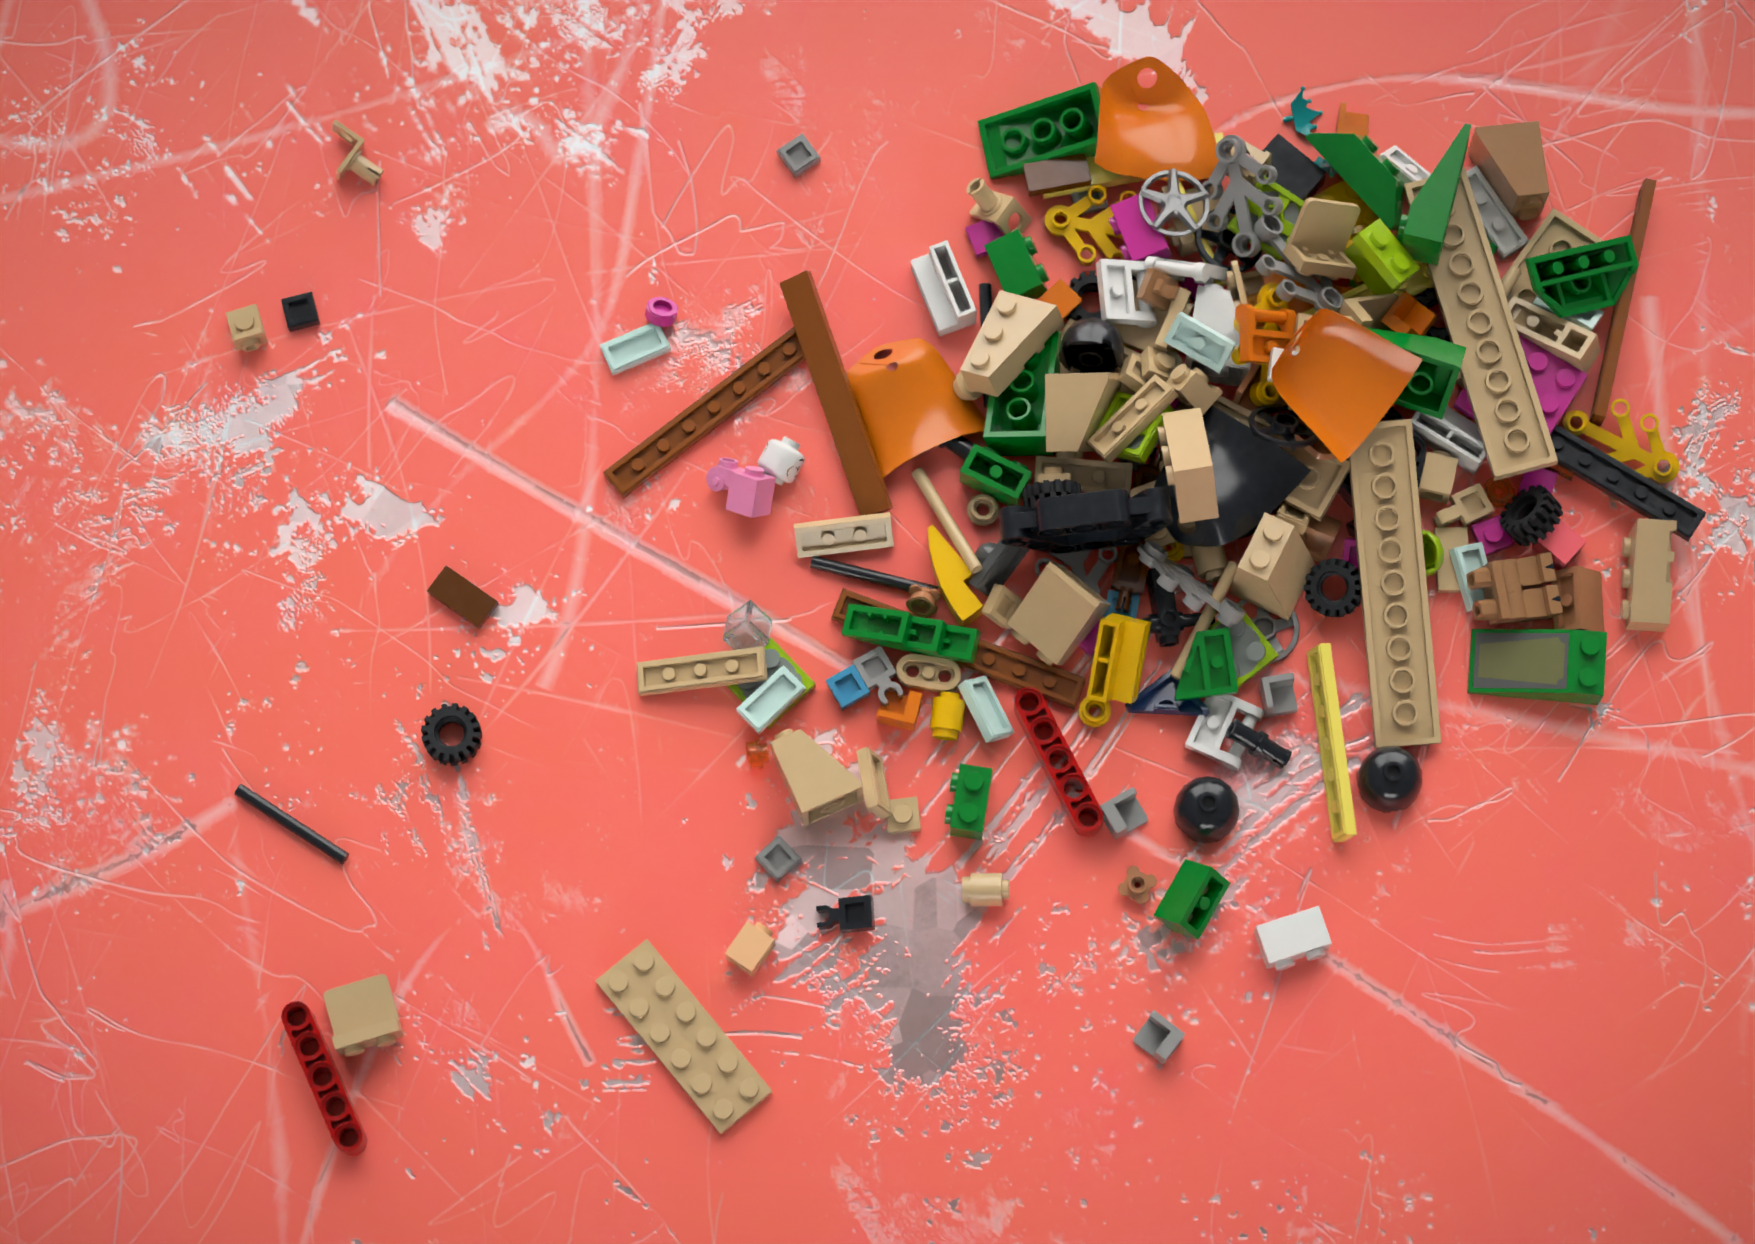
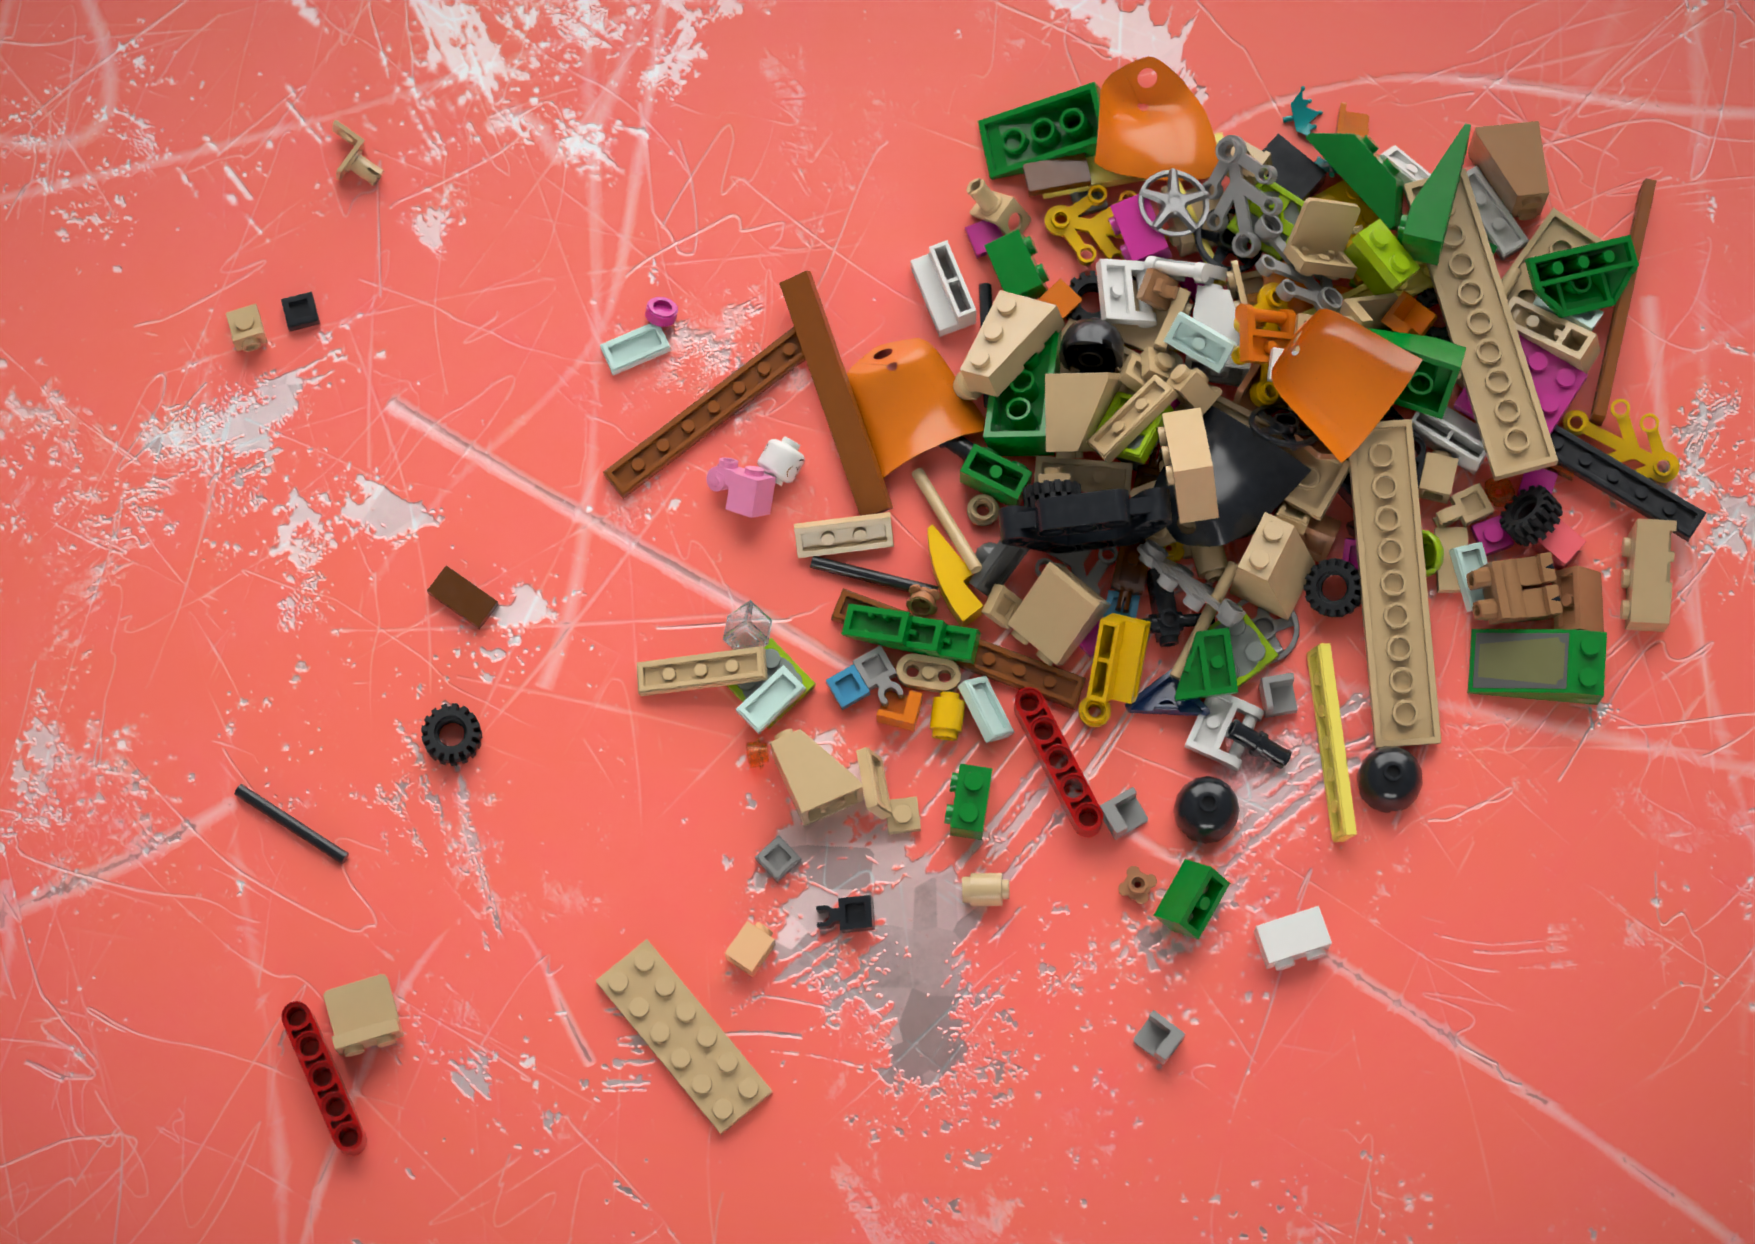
light grey tile [777,133,821,178] -> none

